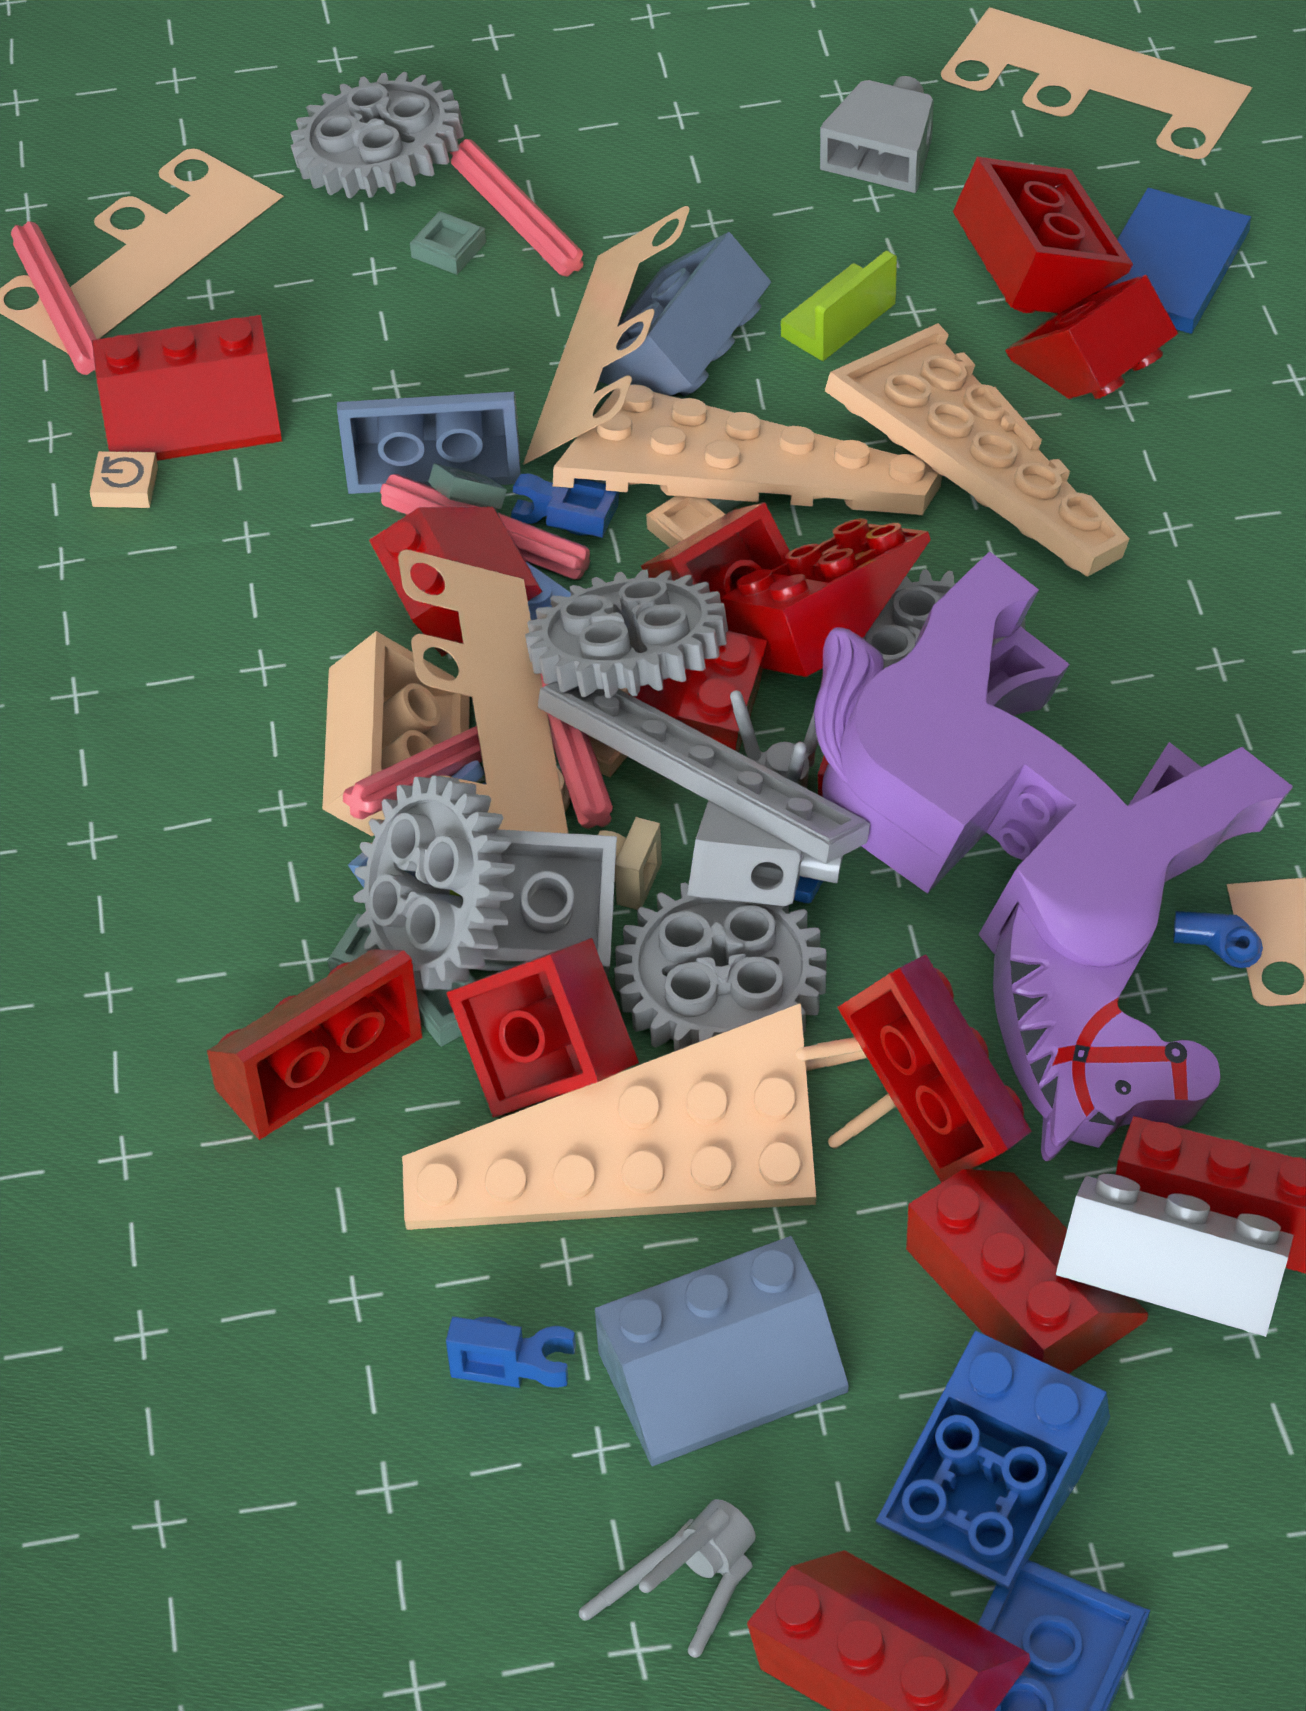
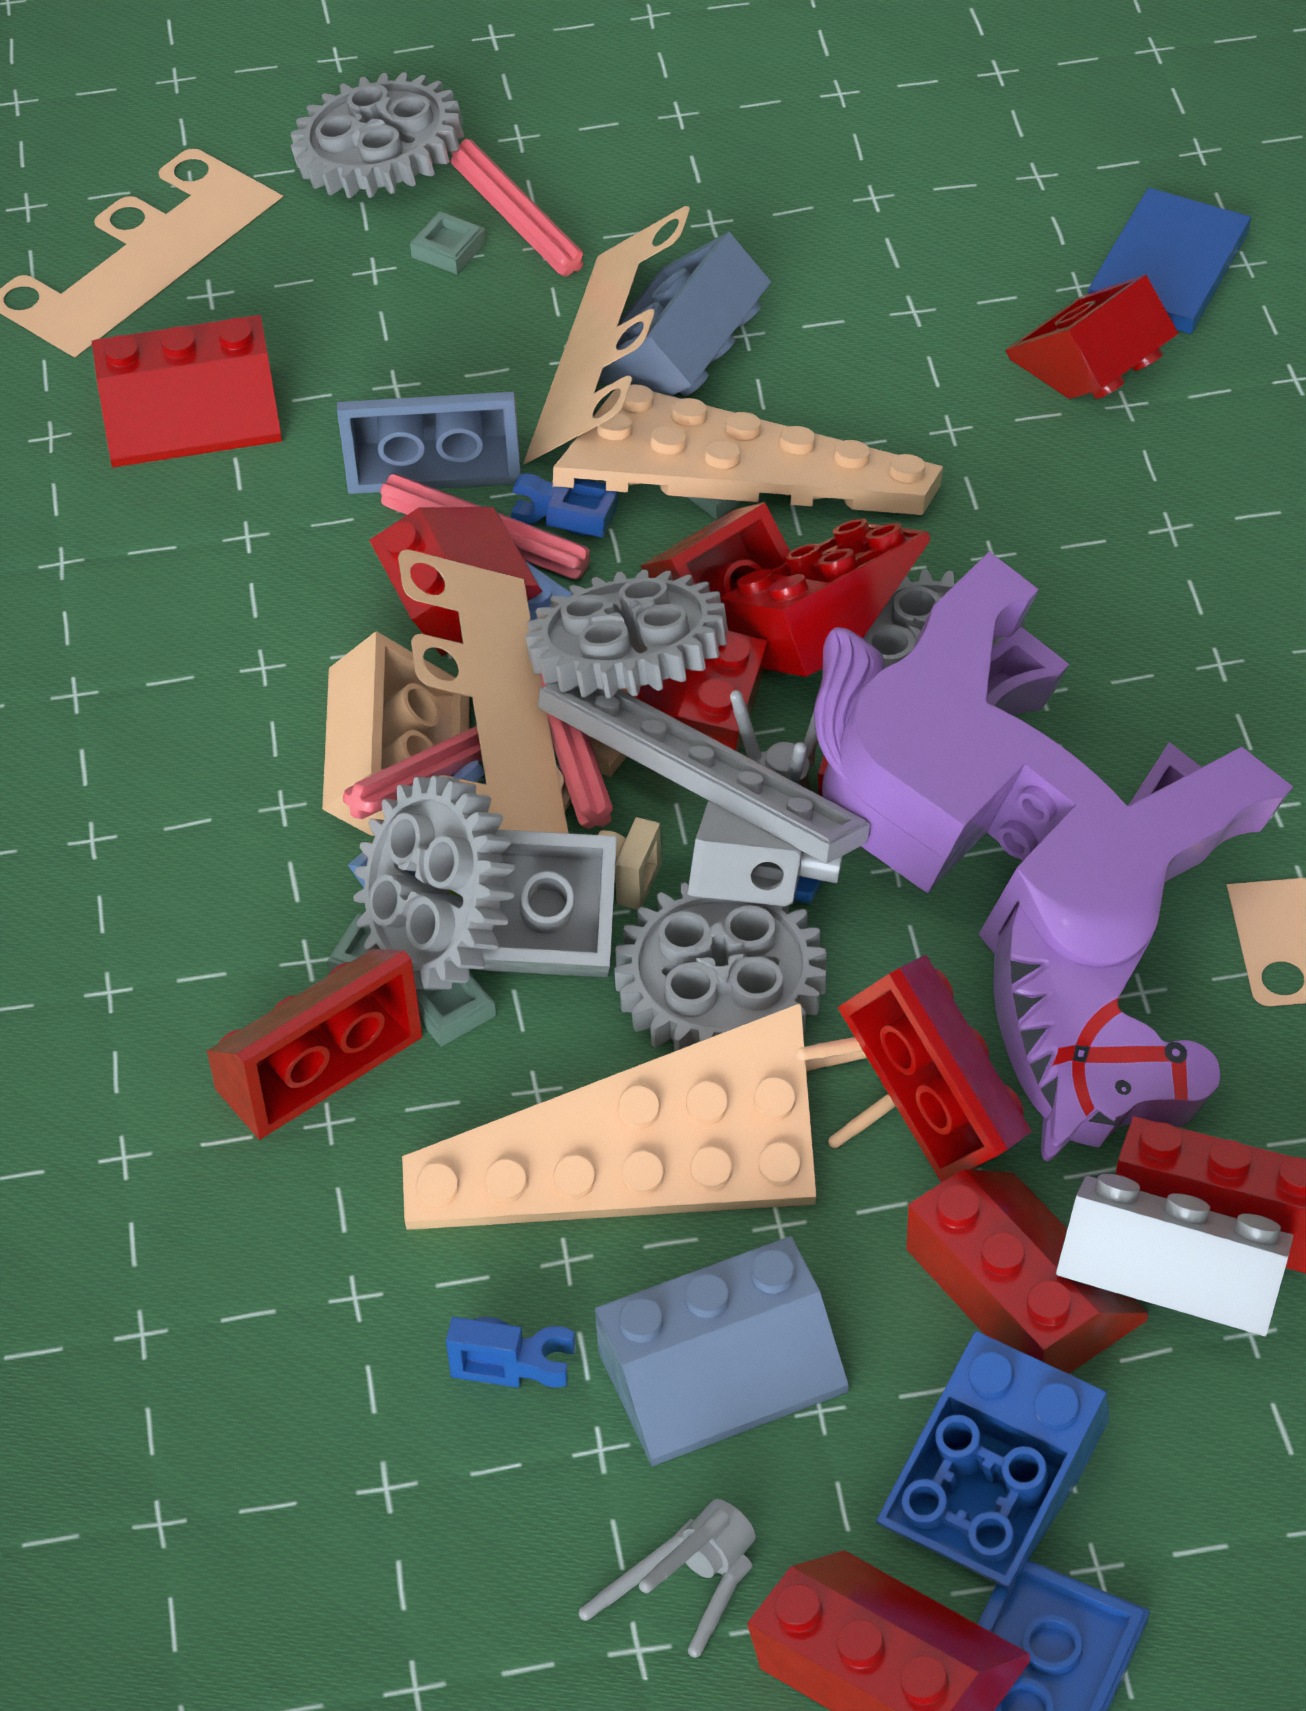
coral axle [11,221,97,375] -> none
light nougat tile [90,451,158,508] -> none
sand green tile [428,463,507,511] -> none
red slope [446,938,639,1118] -> none
light nougat tile [646,496,726,548] -> none
lime panel [781,250,897,361] -> none
light grey torso [820,76,934,193] -> none
light nougat wing [825,323,1130,577] -> none
light nougat piece [941,7,1253,159] -> none
red slope [953,156,1133,313] -> none
blue arm [1173,911,1263,968] -> none

